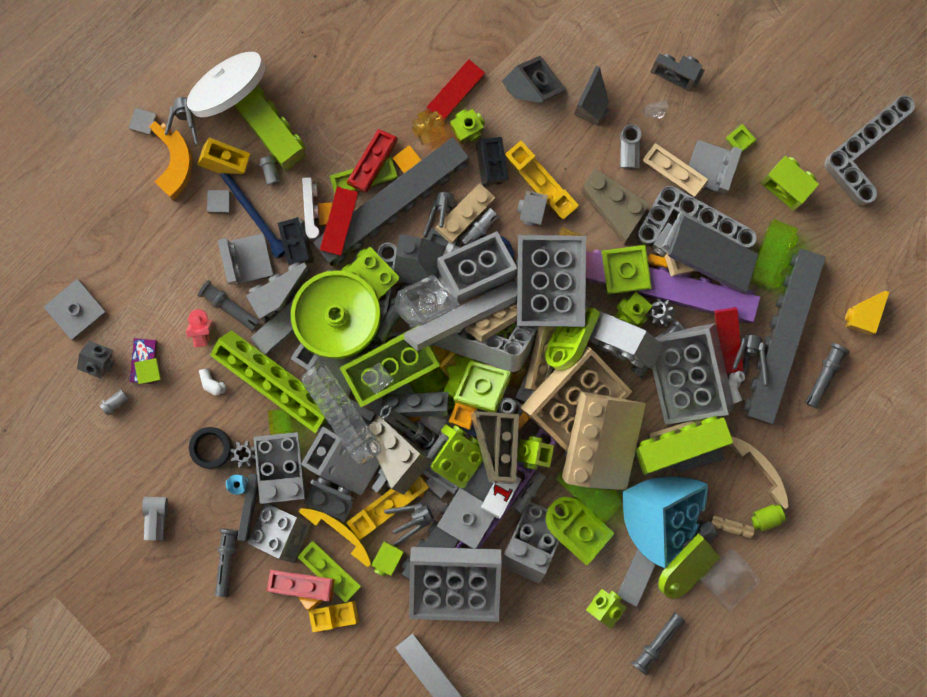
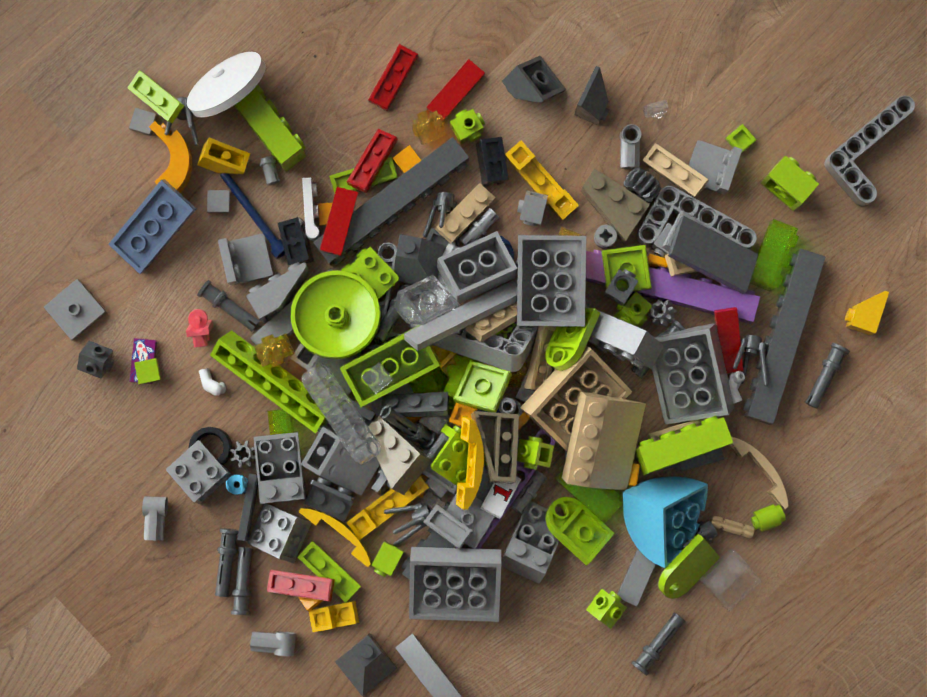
light grey pin [100,389,129,416] -> none
dark grey plate [650,53,705,91] -> none
none -> sand blue plate [108,179,196,274]
none -> lime plate [128,70,185,124]
none -> light grey bracket [166,441,233,504]
none -> dark grey pin [231,547,253,615]
none -> light grey piece [250,631,296,656]
none -> clear yellow brick [254,333,295,368]
none -> dark grey slope [335,633,397,696]
none -> red tile [368,44,418,111]
none -> light grey tile [423,504,473,550]
none -> yellow slope [456,416,484,510]
none -> light grey wheel [594,225,617,249]
none -> dark grey brick [603,269,638,306]
none -> dark grey gear [623,167,662,204]
none -> light orange tile [628,463,640,486]

